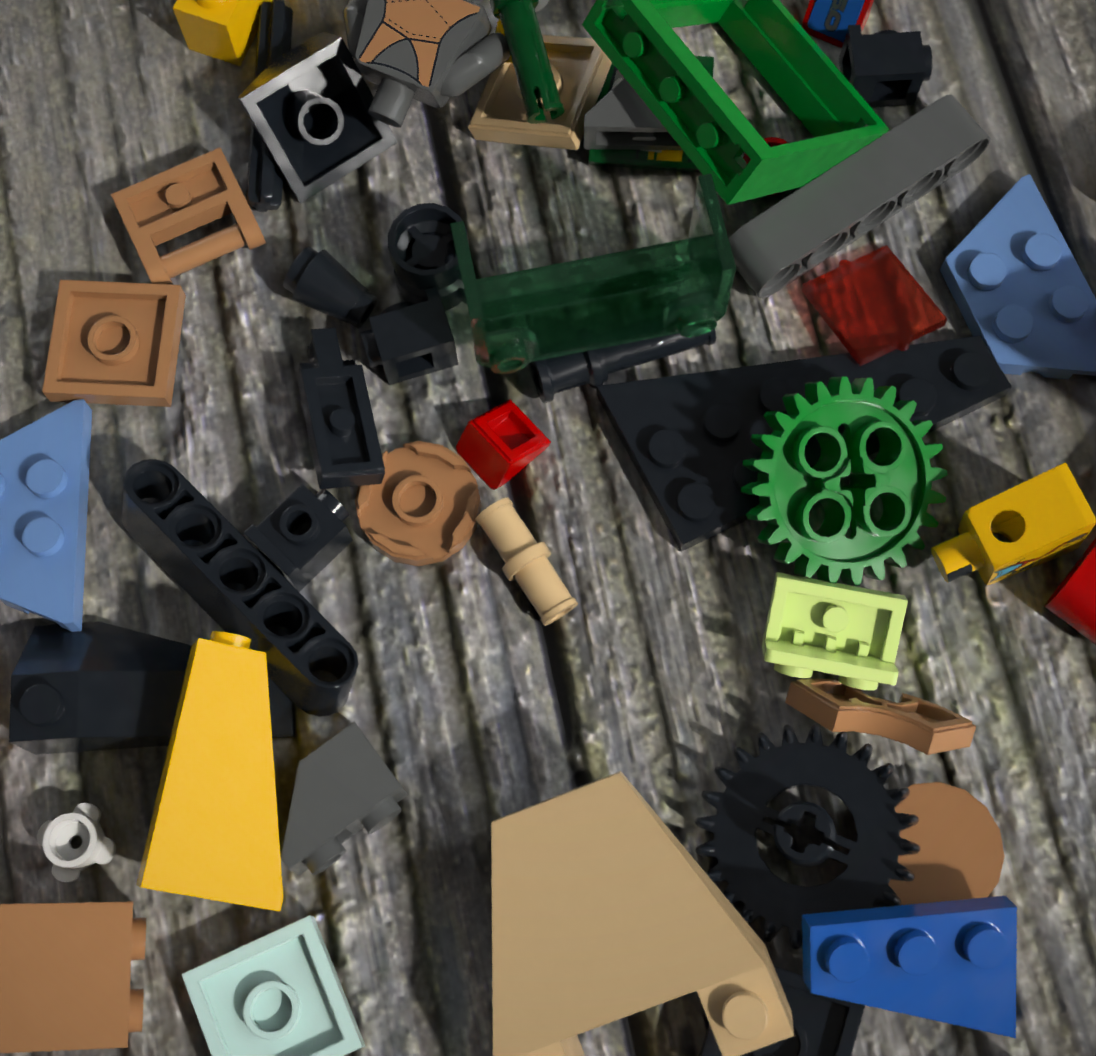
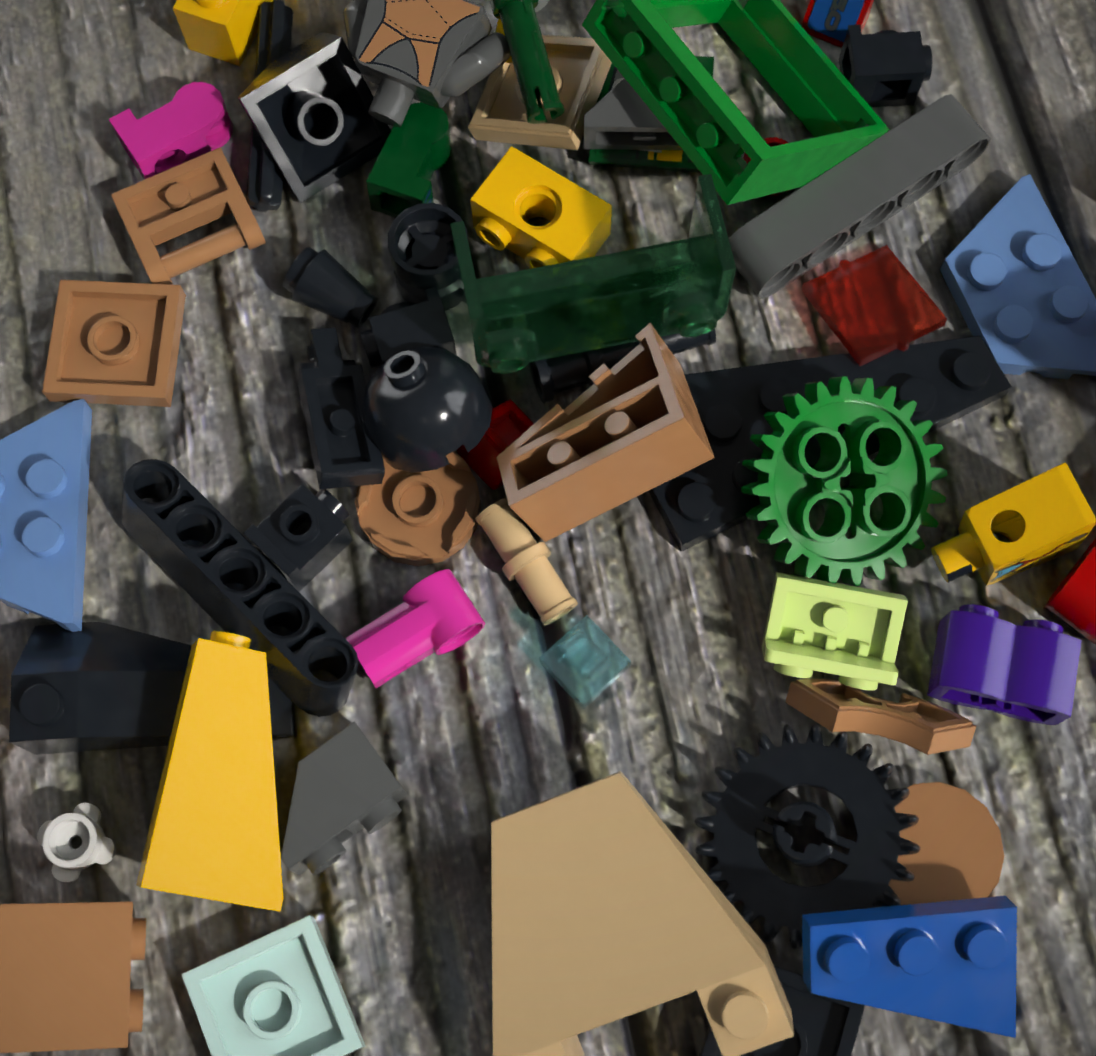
none -> dark pink leg [108,82,233,180]
none -> dark pink piece [345,569,485,688]
none -> black cylinder [362,346,493,473]
none -> dark green leg [366,102,451,218]
none -> yellow brick [470,146,612,287]
none -> medium nougat wedge [496,323,715,542]
none -> clear light blue tile [539,615,631,709]
none -> dark purple brick [927,604,1082,726]

